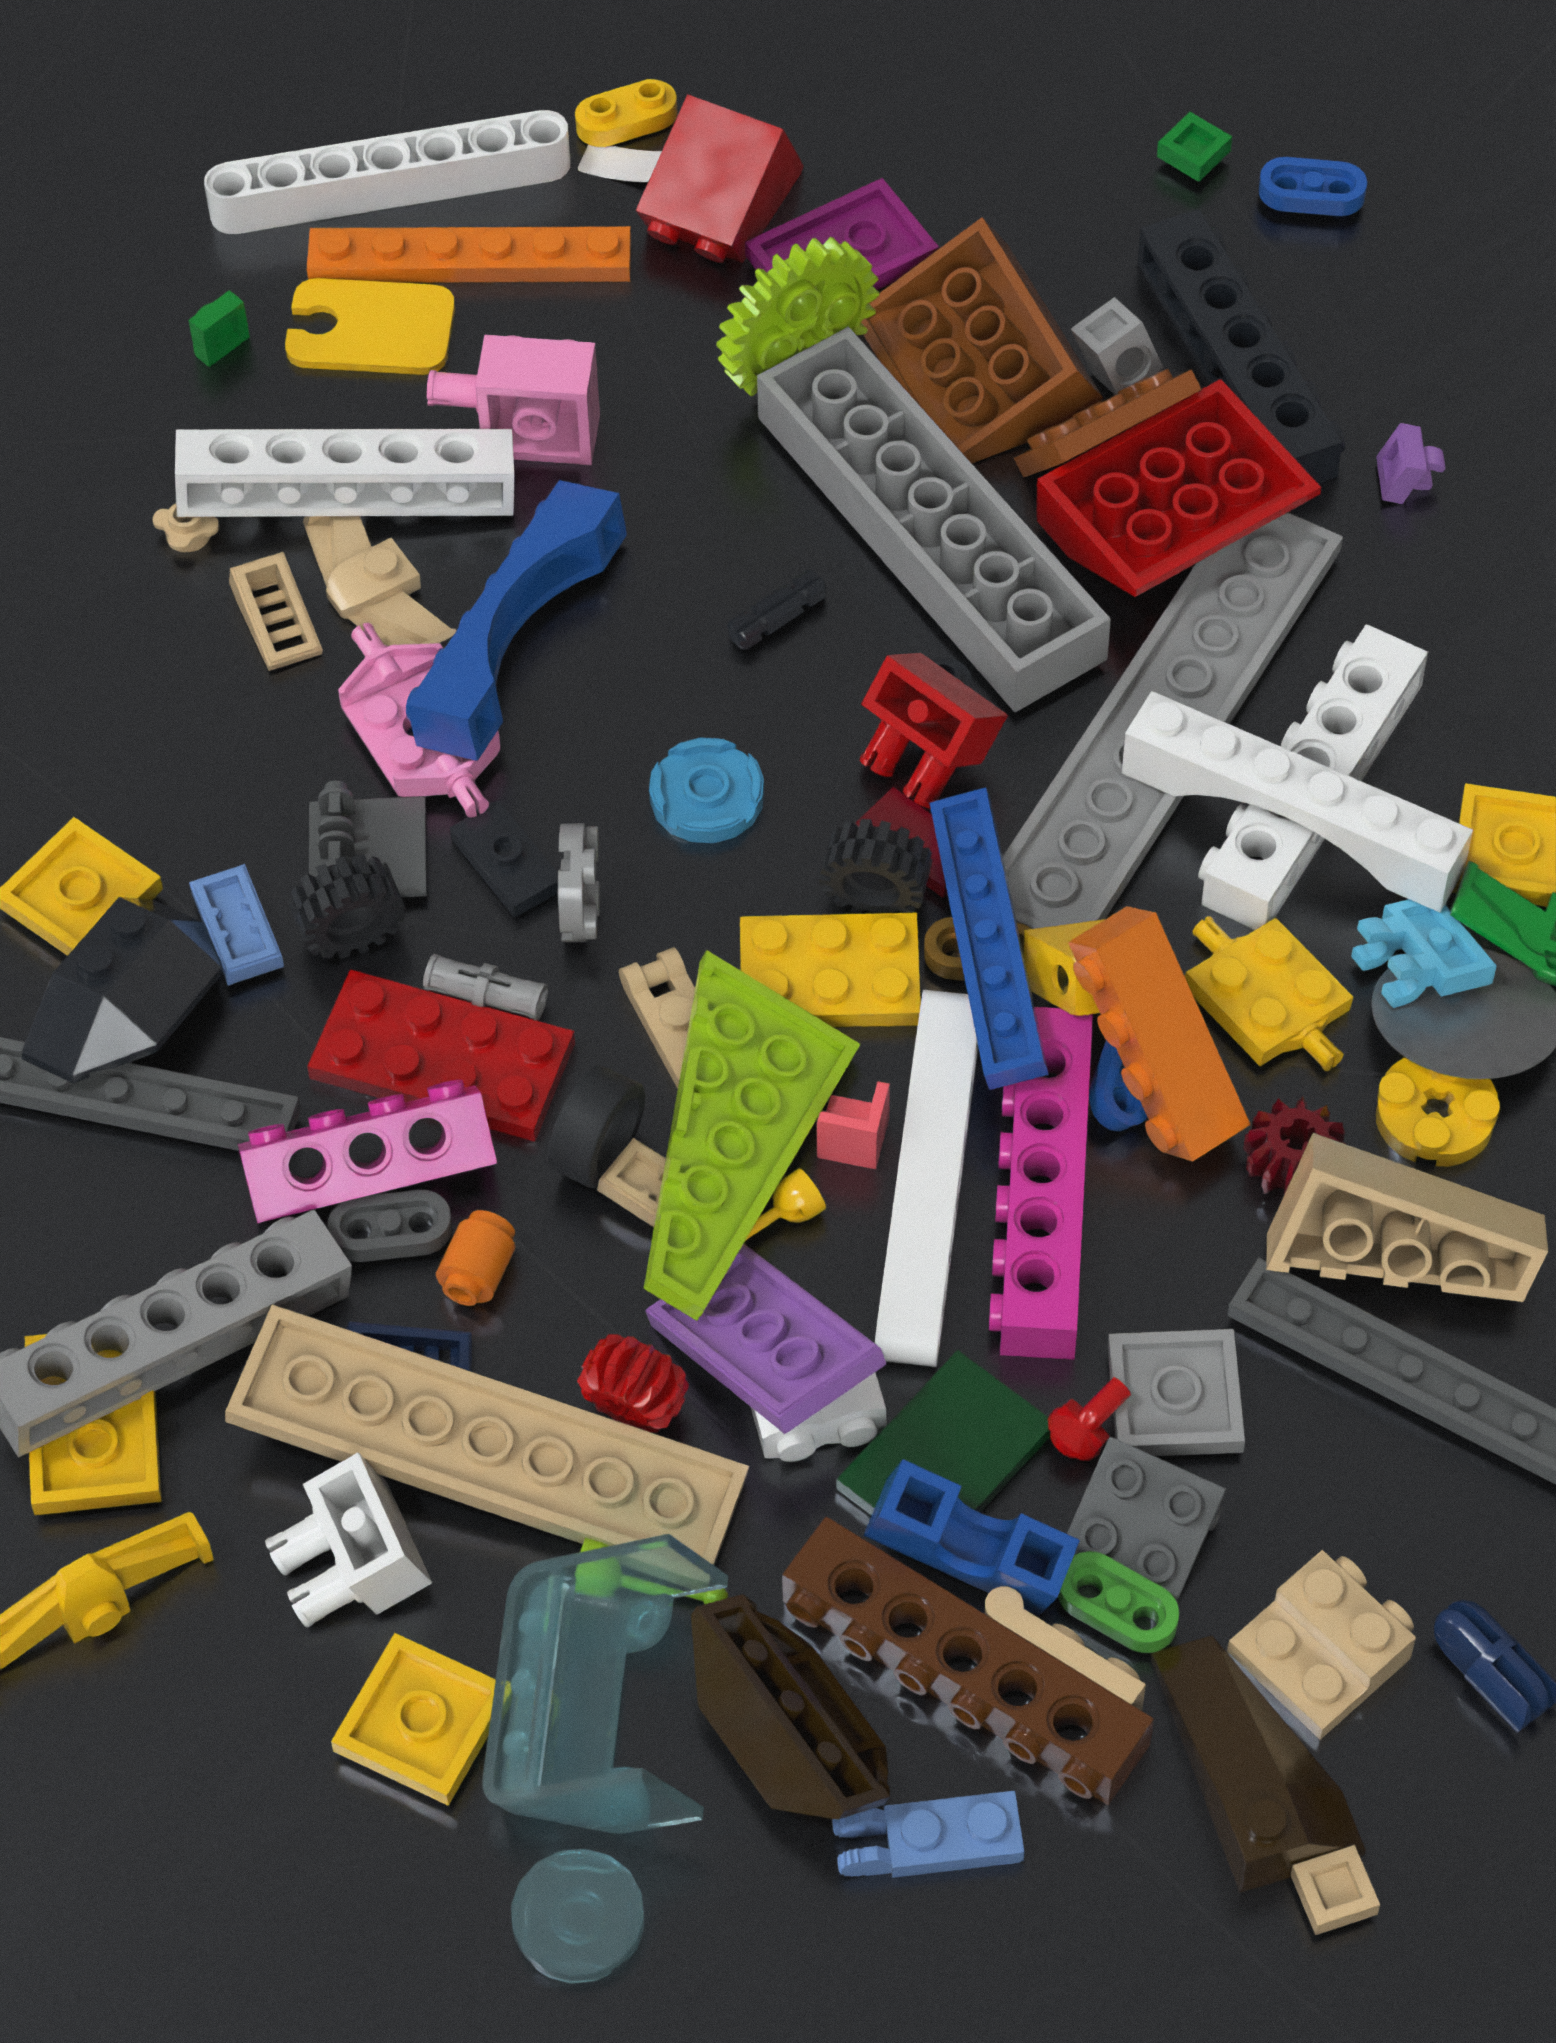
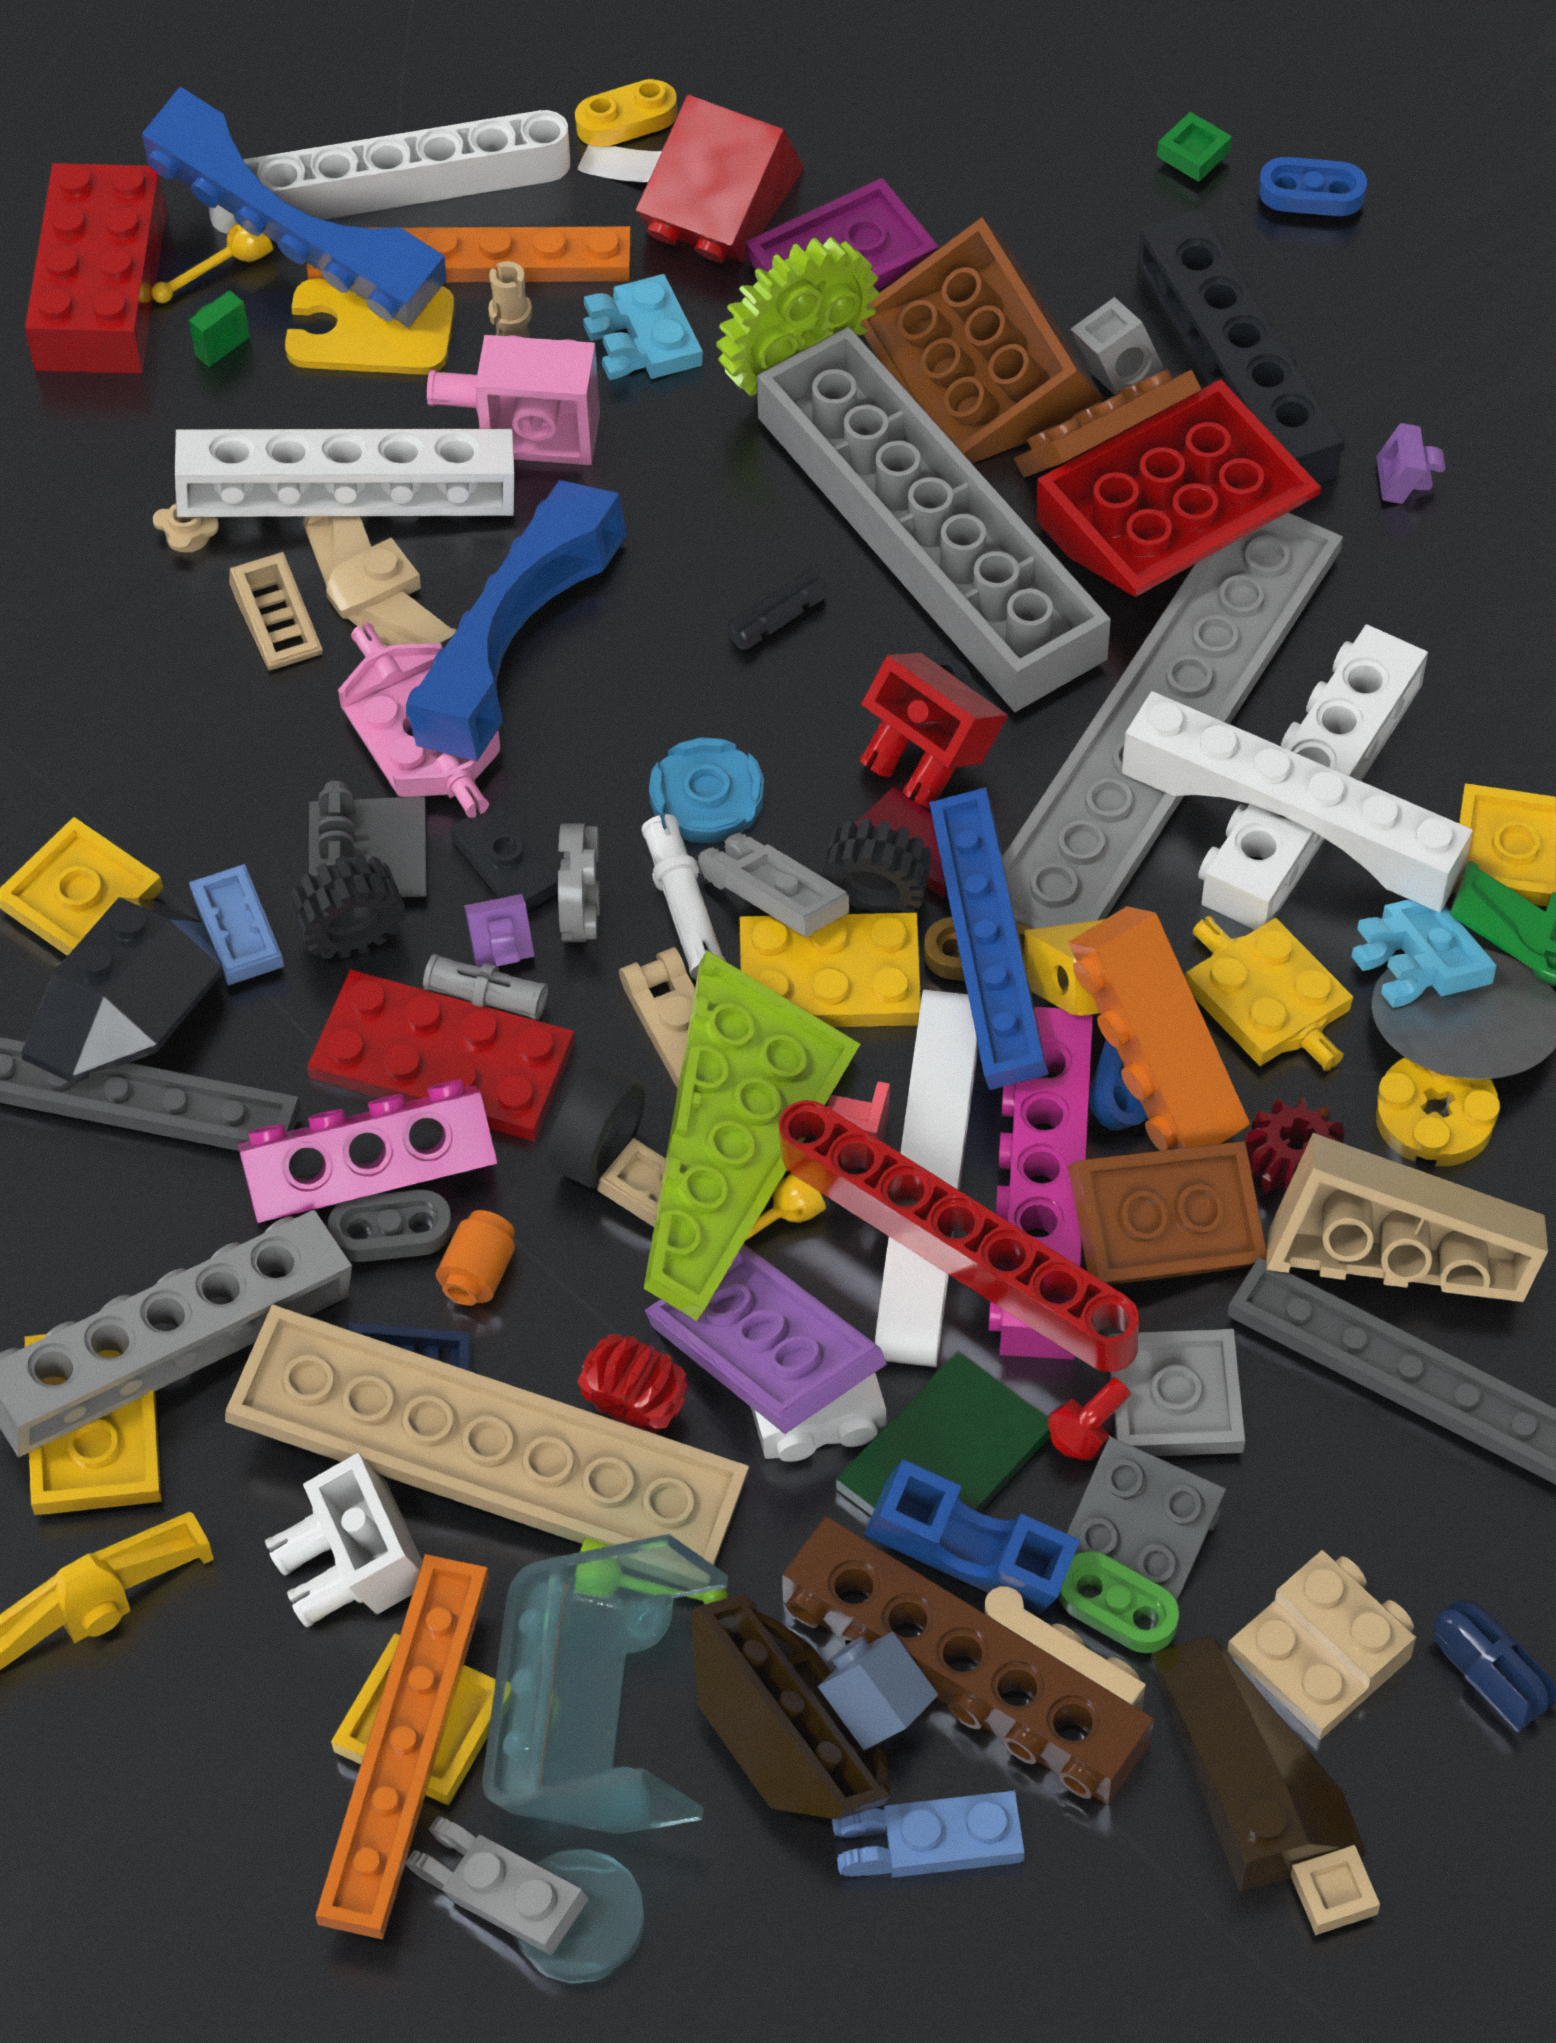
none -> red brick [25,163,167,374]
none -> blue arch [142,86,447,328]
none -> yellow hinge [152,222,273,303]
none -> orange plate [315,1554,489,1940]
none -> light grey hinge [405,1816,589,1955]
none -> medium lavender tile [464,894,535,967]
none -> tan pin [488,261,533,338]
none -> medium azure plate [583,274,703,380]
none -> white pin [641,814,726,980]
none -> light grey hinge [697,832,849,937]
none -> red beam [779,1100,1139,1372]
none -> sand blue brick [818,1631,938,1750]
none -> dark orange plate [1068,1141,1267,1285]

